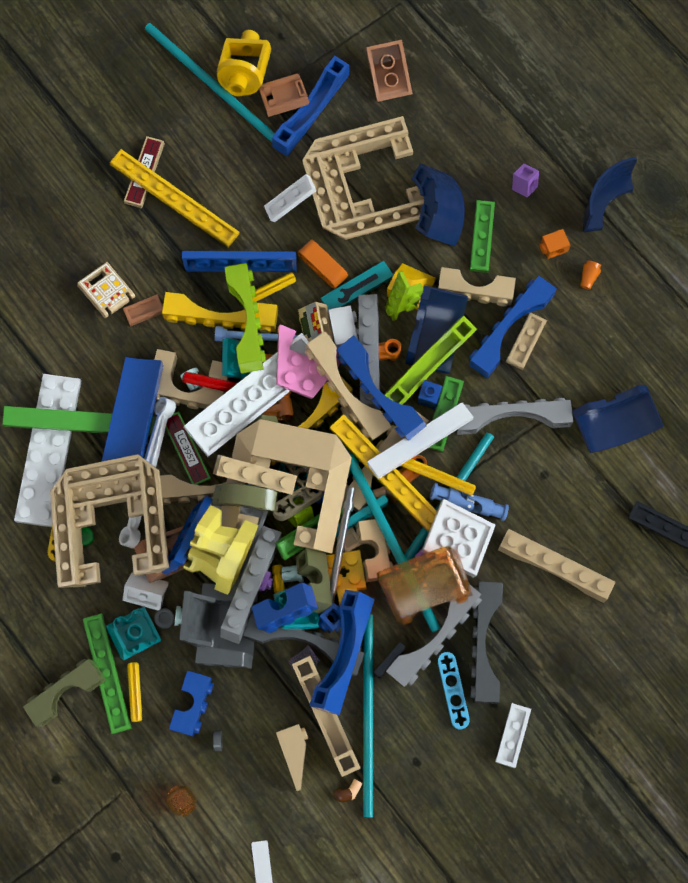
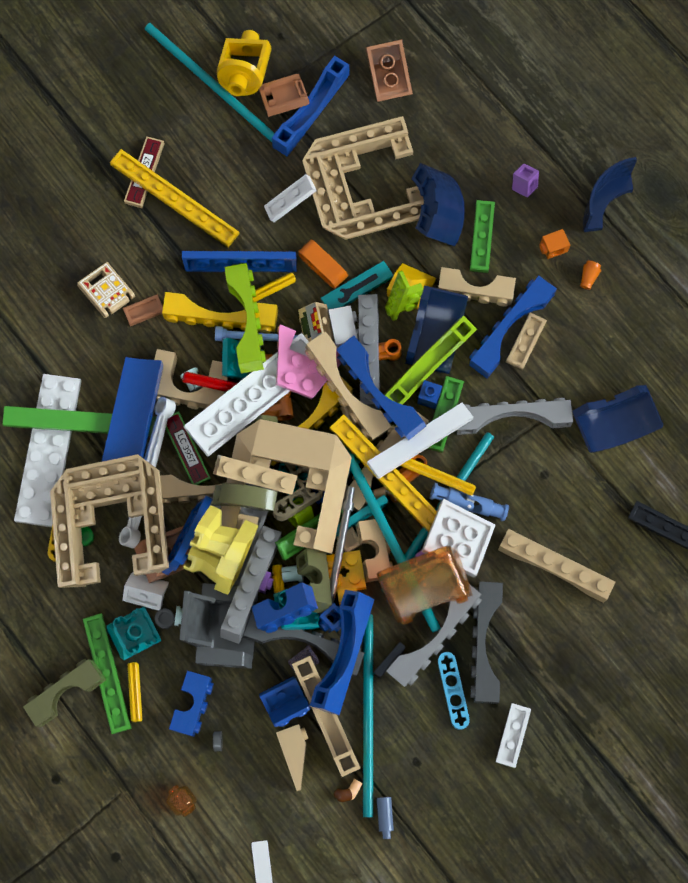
none -> blue bracket [259,676,311,727]
none -> sand blue cylinder [377,797,394,839]

